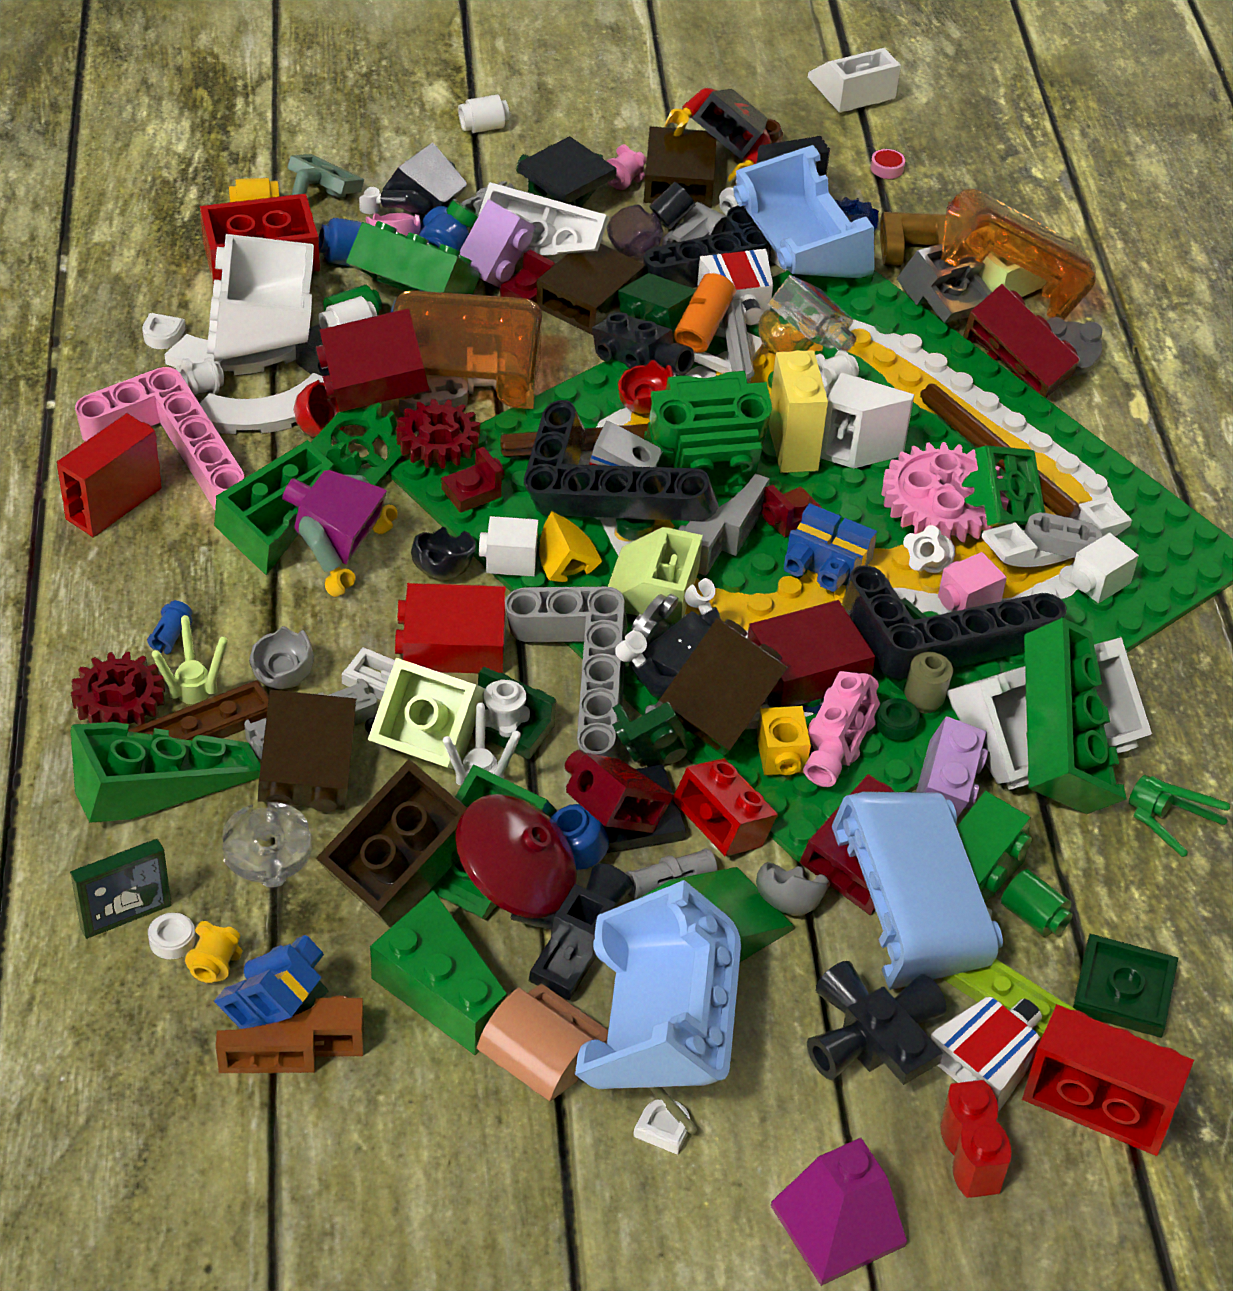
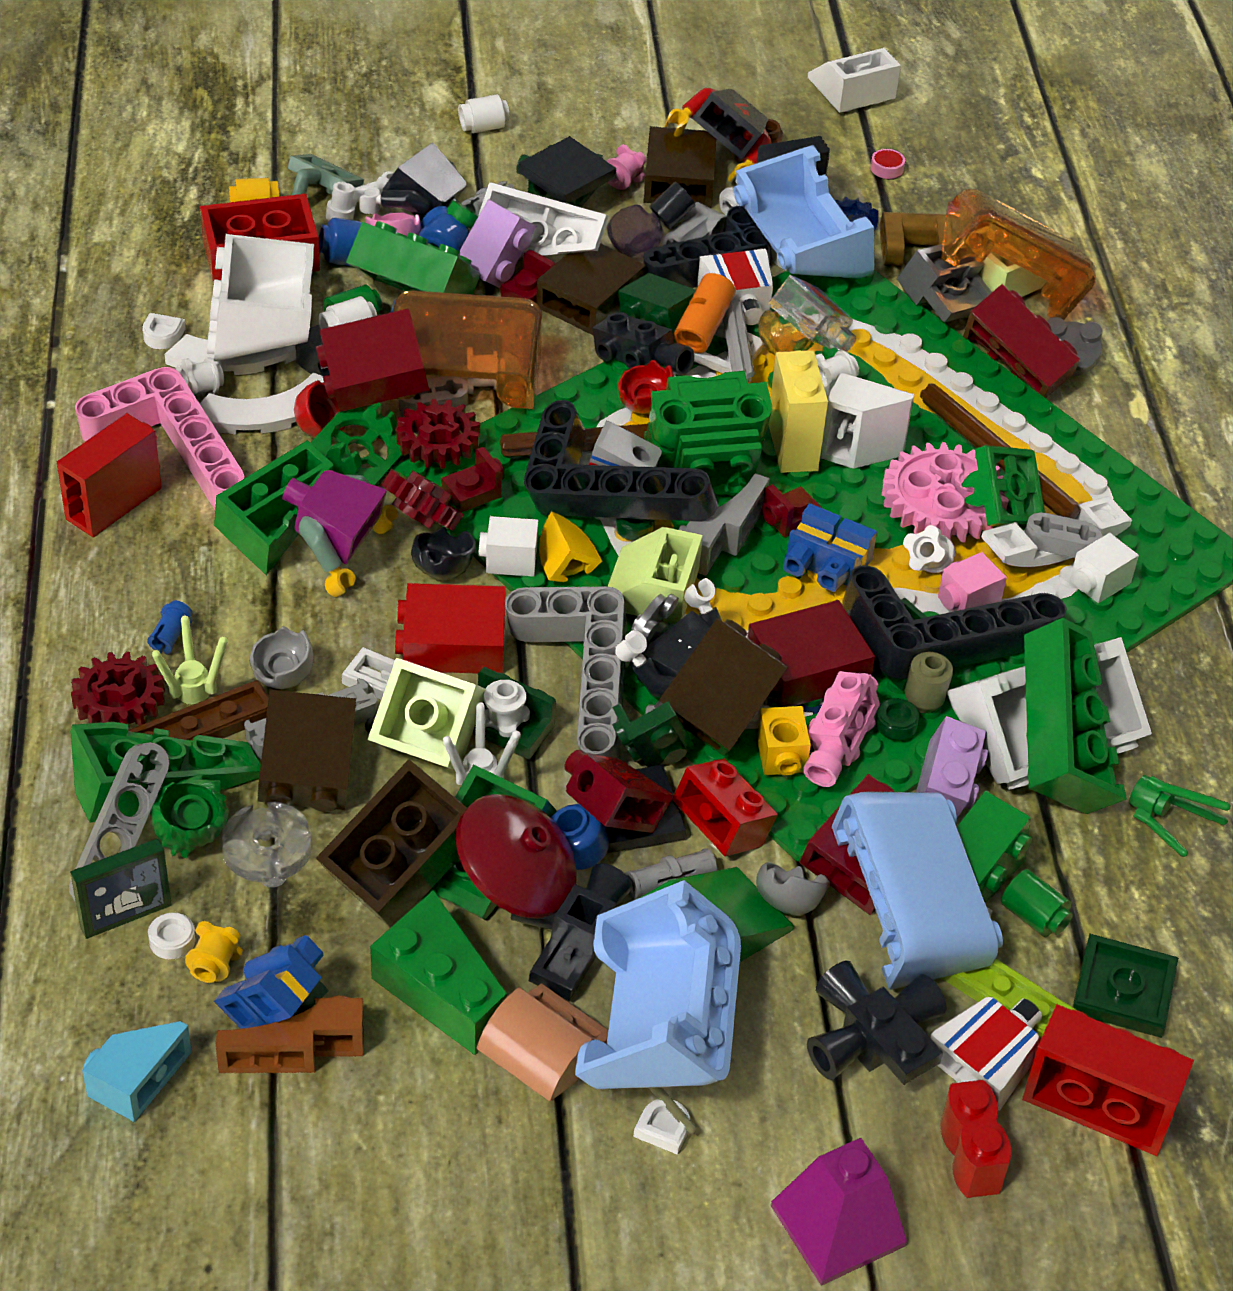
none -> light grey beam [69,742,169,902]
none -> medium azure slope [82,1021,192,1122]
none -> green hair [150,773,229,858]
none -> white brick [326,172,393,221]
none -> dark red gear [381,469,463,531]

